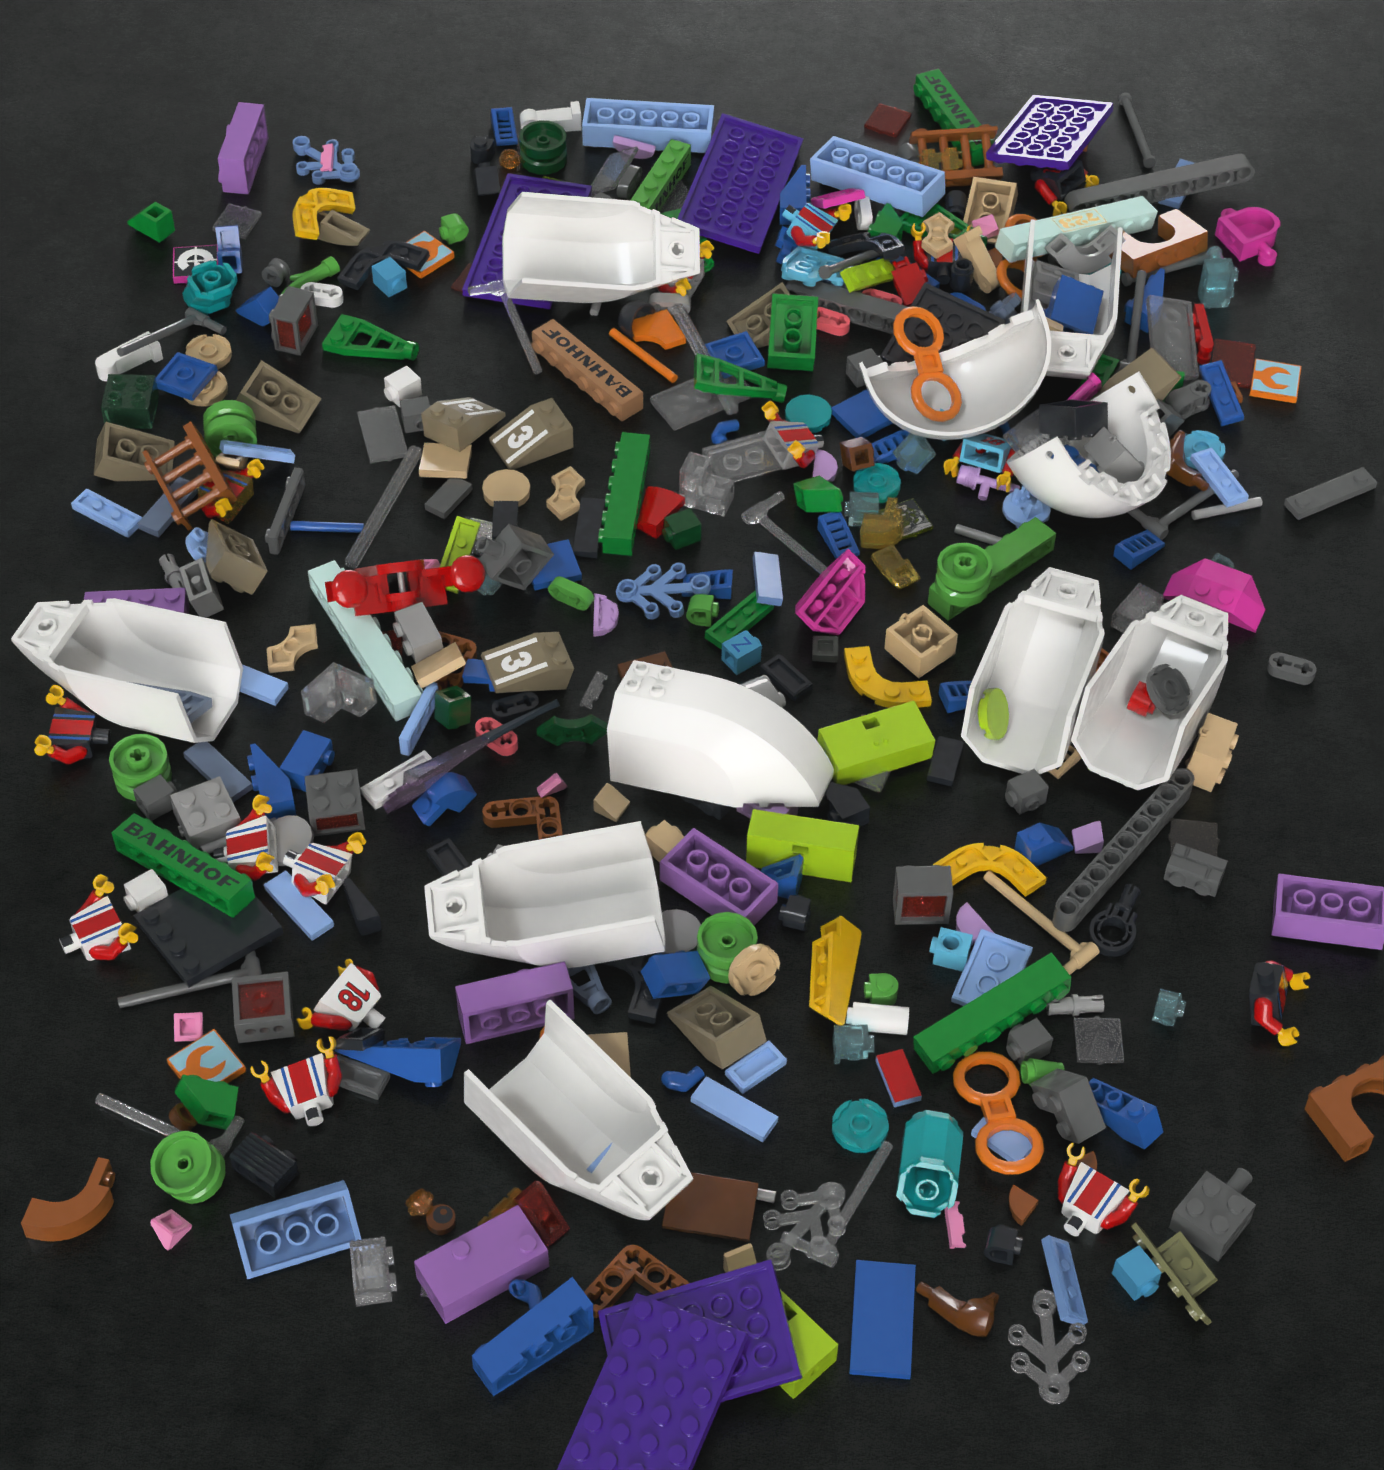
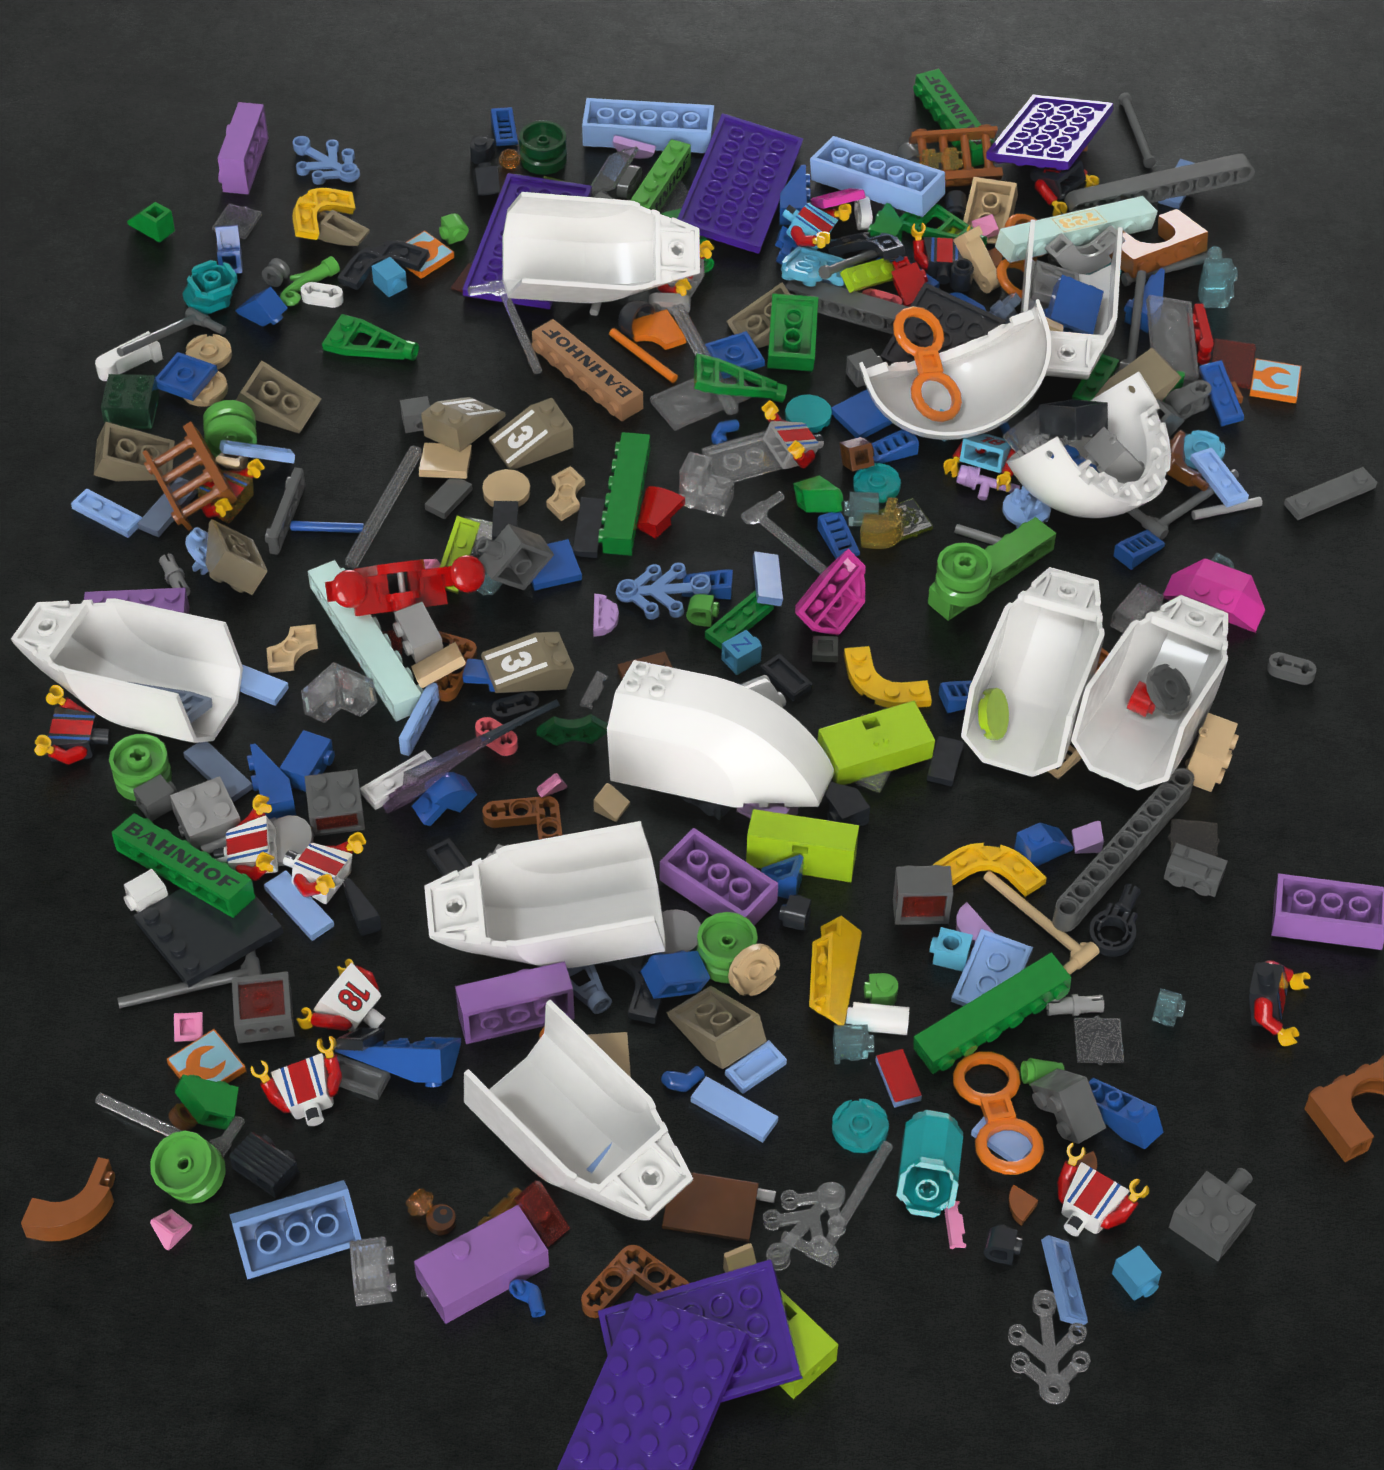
torso [59,874,138,961] -> none
tile [173,245,218,284] -> none
light grey brick [179,558,224,618] -> none
dark grey piece [269,286,318,356] -> none
bright pink piece [320,143,334,172] -> none
clear piece [357,405,409,463] -> none
white brick [384,366,422,407] -> none
dark green brick [435,685,471,729] -> none
blue wedge [472,1277,594,1396] -> none
white leg [520,101,581,132] -> none
bright green beam [548,576,594,611] -> none
tan brick [645,820,685,862] -> none
dark green brick [662,508,701,550] -> none
lavender tile [813,449,838,482] -> none
coral beam [817,307,850,336] -> none
blue tile [849,1260,916,1379] -> none
clear red piece [864,103,911,138] -> none
clear yellow slope [871,544,920,589] -> none
tan brick [884,605,958,678] -> none
clear light blue brick [893,433,936,474] -> none
reddish brown animal [916,1281,999,1337] -> none
tan tile [921,212,955,259] -> none
dark grey brick [1005,769,1049,815] -> none
dark grey brick [1006,1018,1053,1065] -> none
dark pink plate [1067,372,1102,401] -> none
olive bracket [1131,1222,1218,1325] -> none
dark pink piece [1215,207,1280,266] -> none

